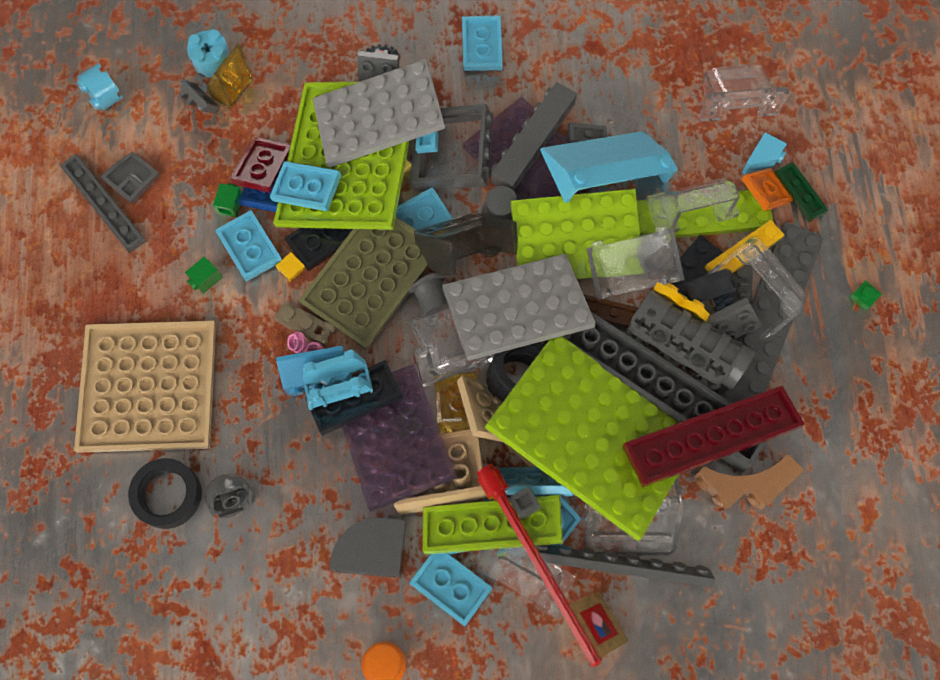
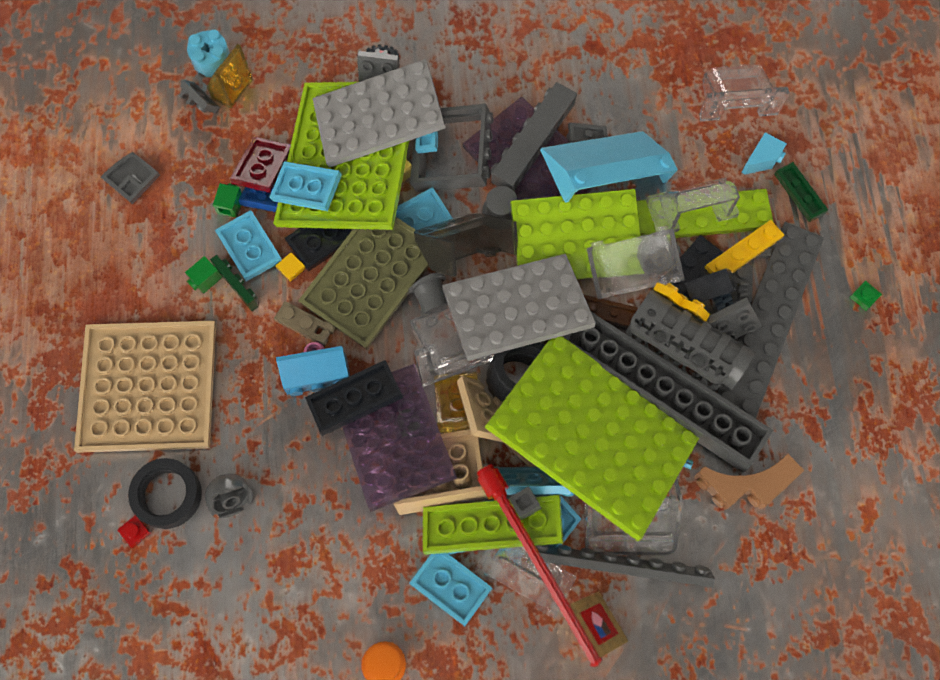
dark grey tile [60,154,146,253] -> none
medium azure brick [76,64,123,111] -> none
bright pink plate [287,332,307,353] -> none
medium azure piece [303,350,373,410] -> none
dark grey brick [329,515,406,578] -> none
medium azure plate [462,16,503,71] -> none
dark red plate [622,385,805,488] -> none
clear windscreen [707,237,807,339] -> none
orange tile [741,168,794,211] -> none
none -> red plate [117,515,151,548]
none -> dark green plate [210,254,259,311]

